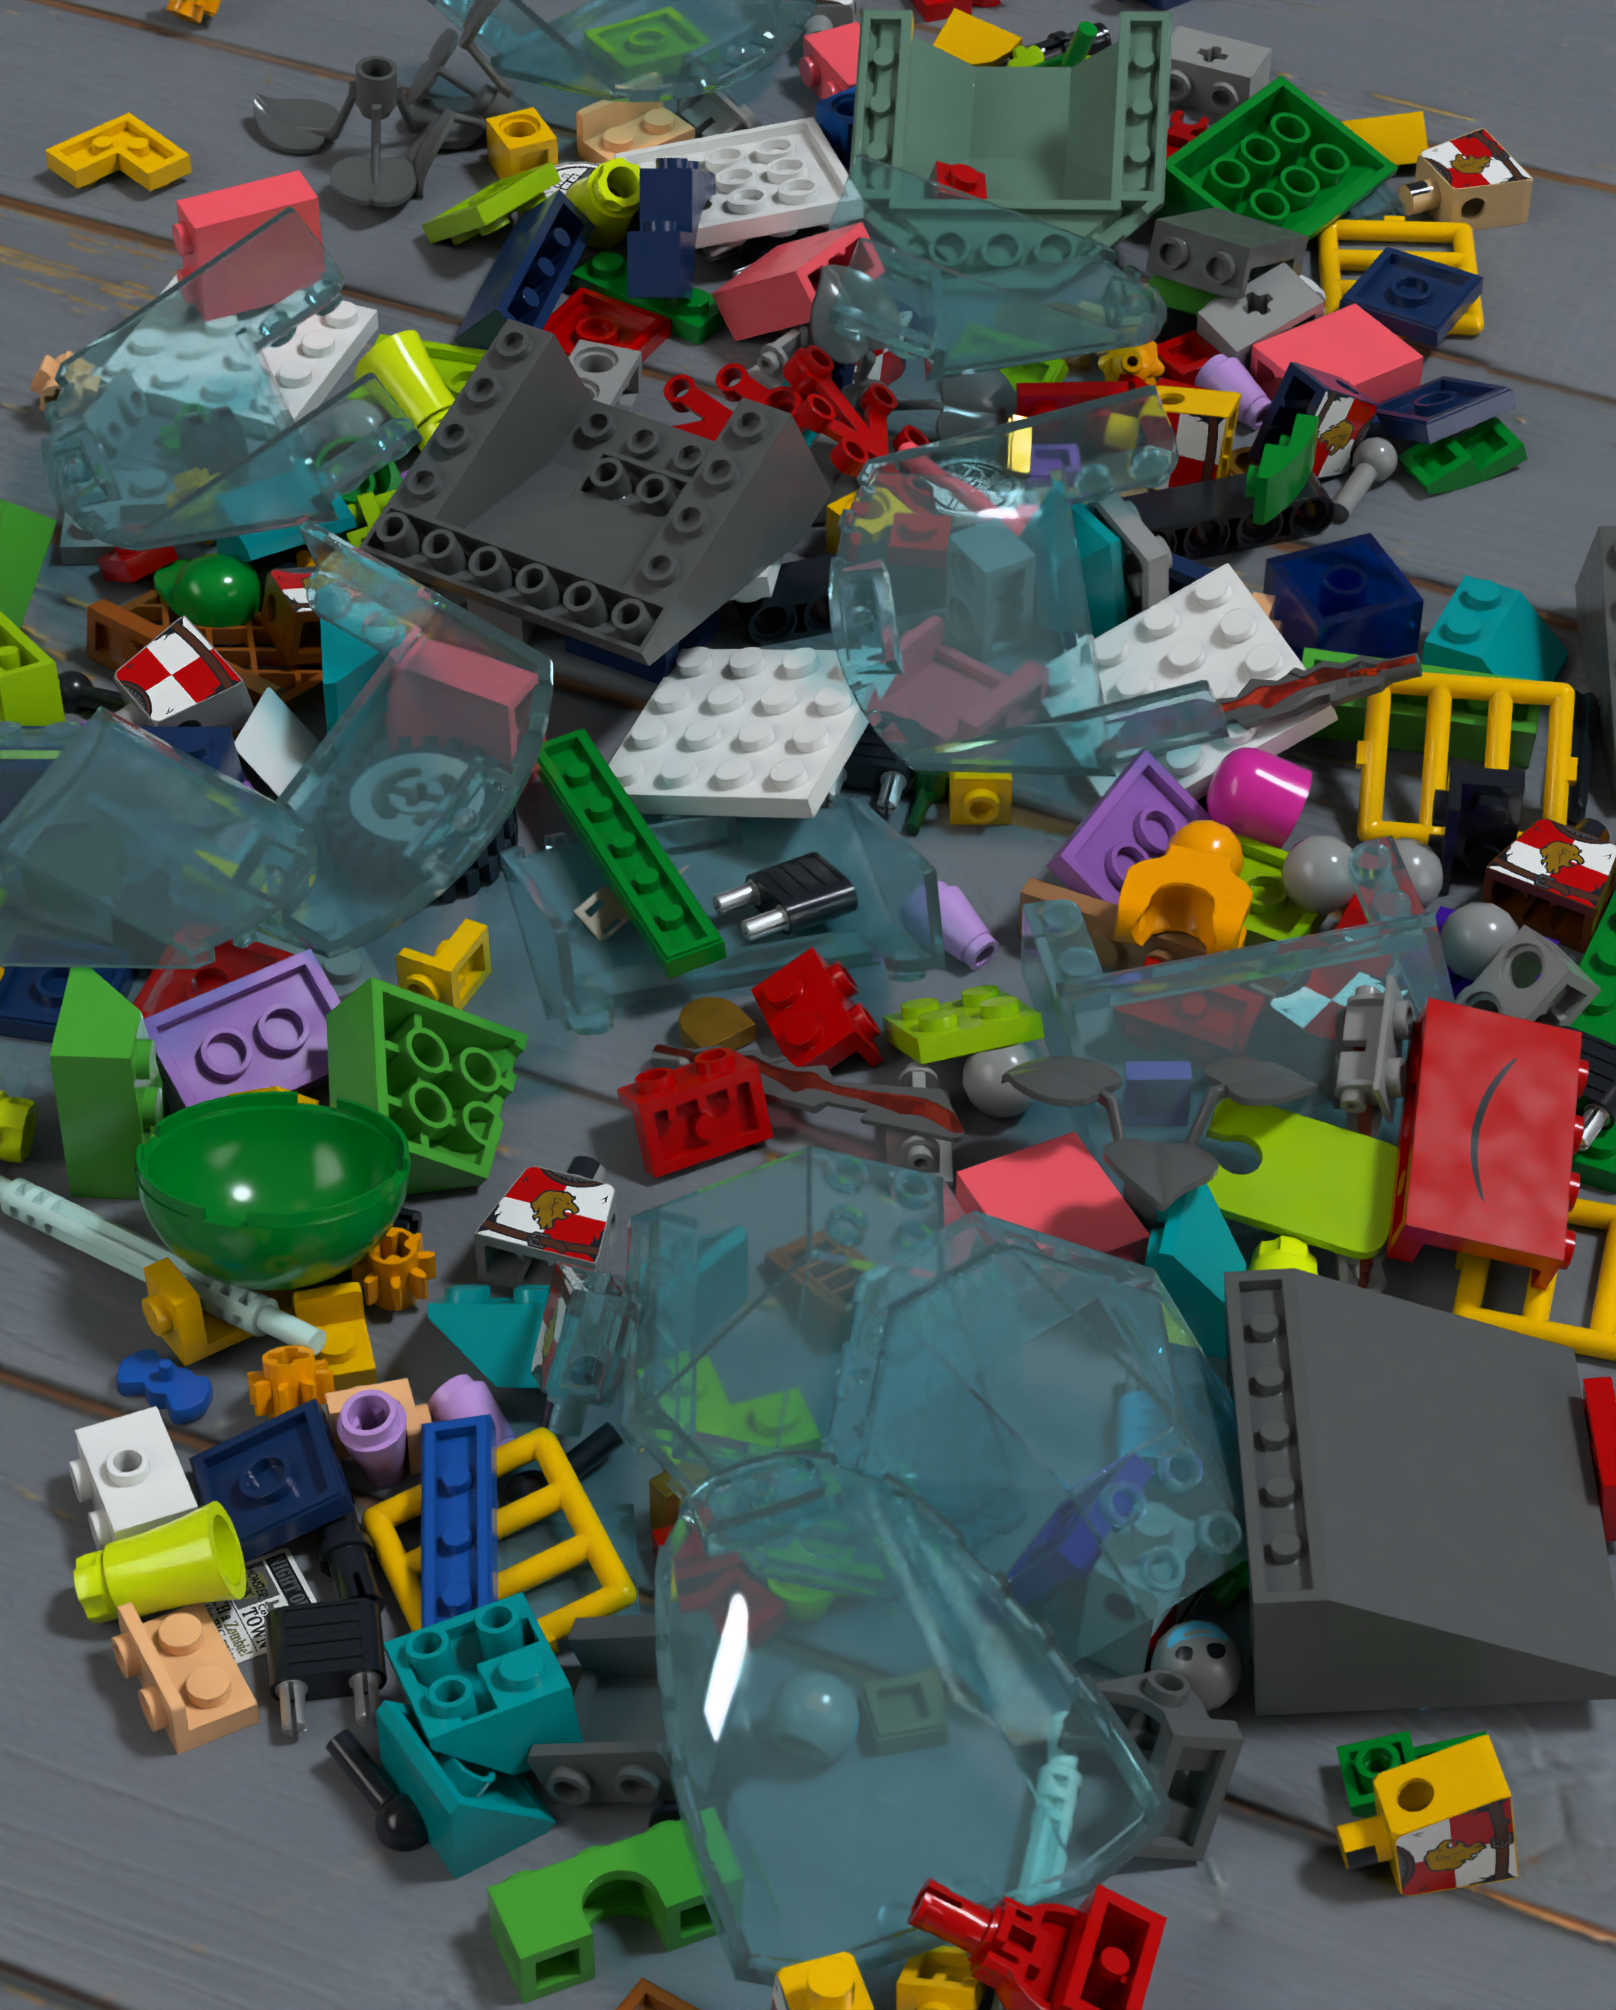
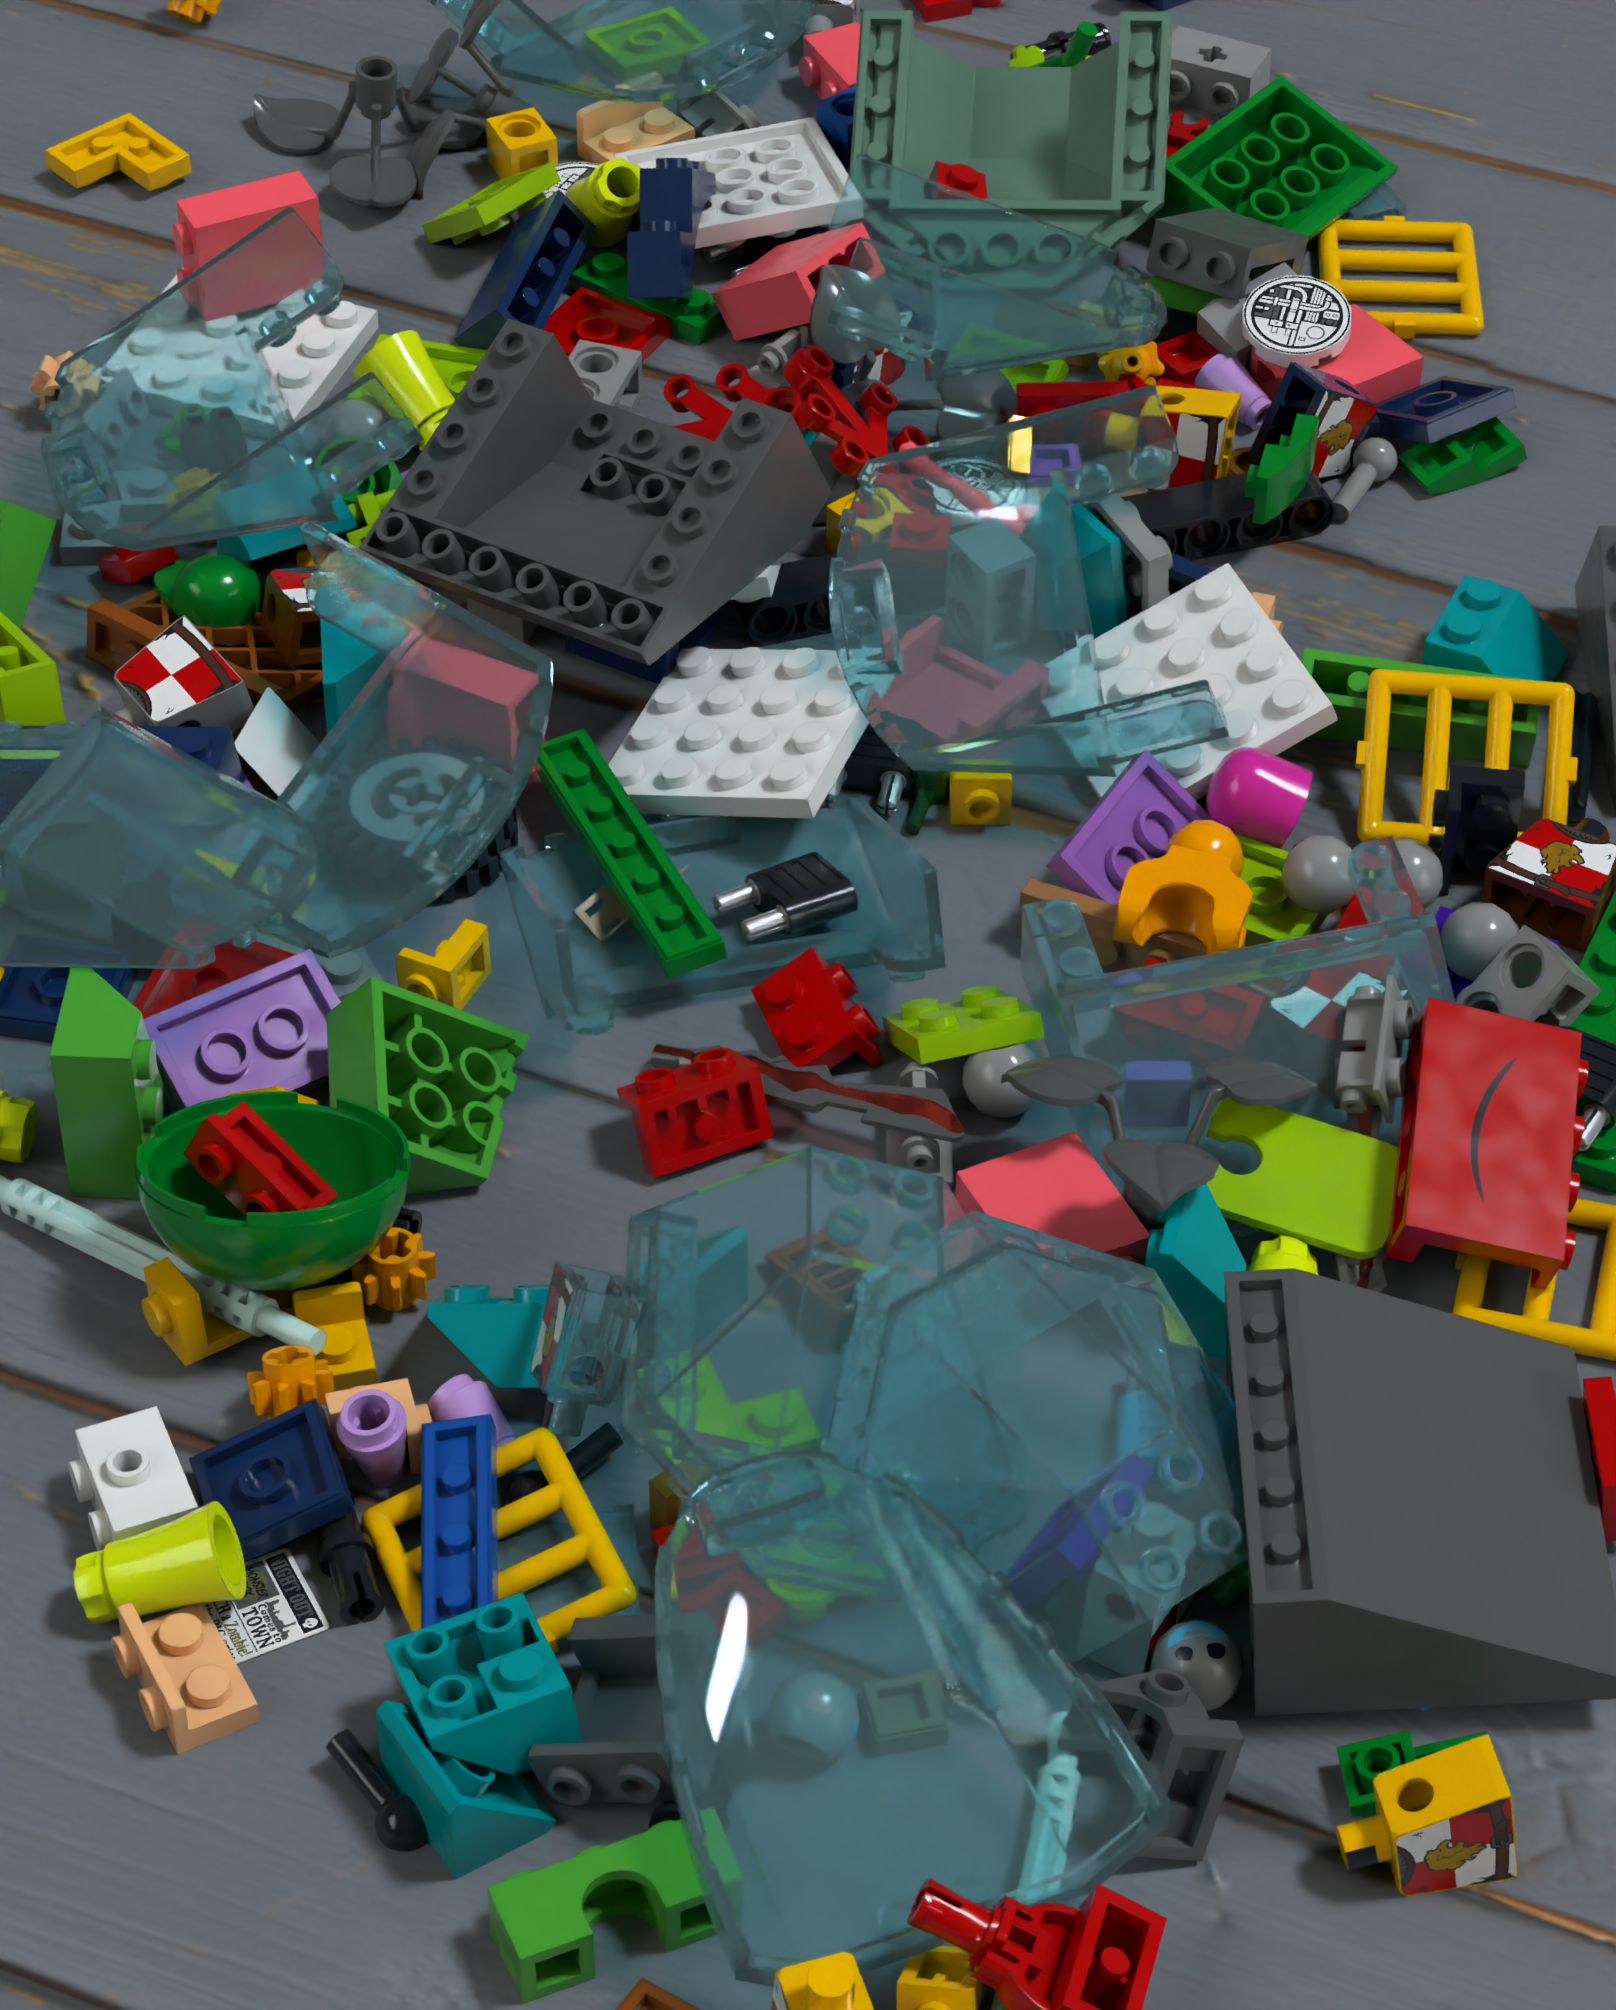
black bar [58,671,125,714] -> none
blue piece [116,1349,213,1425] -> none
black piece [264,1598,387,1737] -> none
torso [474,1156,618,1310] -> none
pearl gold tile [679,997,756,1050] -> none
lavender cone [908,881,999,970] -> none
yellow brick [933,8,1023,67] -> none
dark grey sword [1098,653,1422,763] -> none
clear blue brick [1263,532,1424,662] -> none
dark blue tile [1339,247,1483,347] -> none
yellow brick [1342,111,1428,166] -> none
torso [1398,128,1533,231] -> none
none -> red bracket [183,1101,338,1221]
none -> white tile [1242,275,1351,368]

